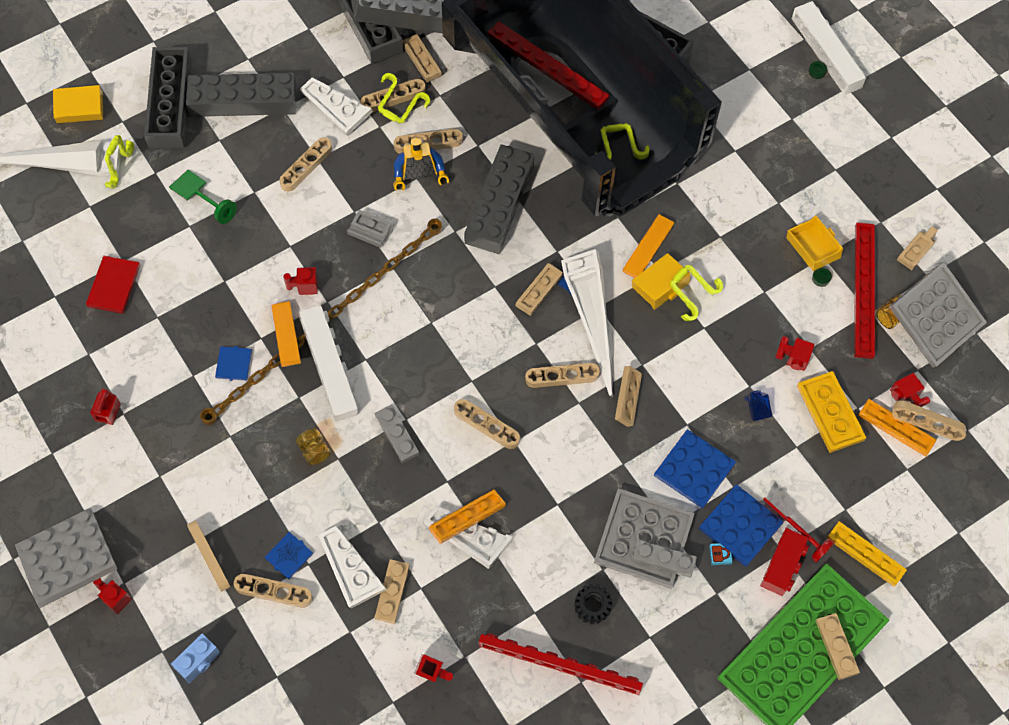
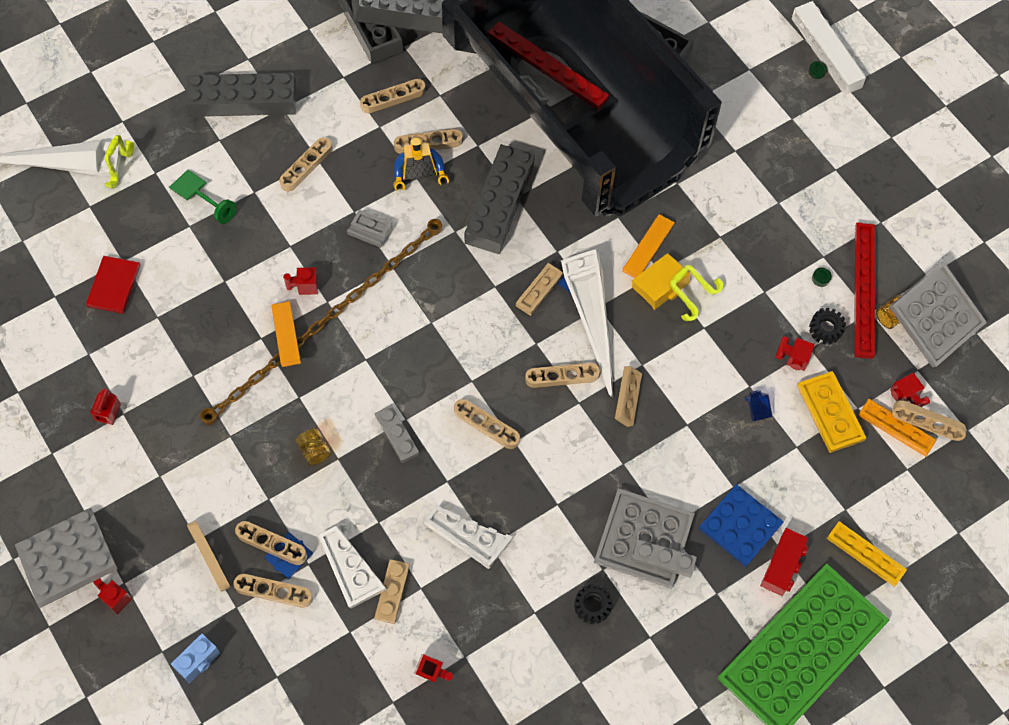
yellow container [53,85,103,123] -> none
dark grey brick [144,47,192,148] -> none
blue piece [215,346,252,381] -> none
white brick [299,305,360,422] -> none
white wing [300,78,373,136] -> none
neon yellow piece [378,73,430,124] -> none
tan plate [402,34,442,83] -> none
light orange tile [429,489,506,544] -> none
red plate [479,633,643,695] -> none
neon yellow piece [595,123,649,160] -> none
blue plate [654,429,736,509] -> none
tile [709,543,732,565] -> none
red piece [763,497,835,563] -> none
yellow container [786,215,843,271] -> none
tan plate [815,613,860,680] -> none
tan hinge [897,226,938,271] -> none
none -> tan beam [235,521,307,565]
none -> black tyre [809,308,846,344]

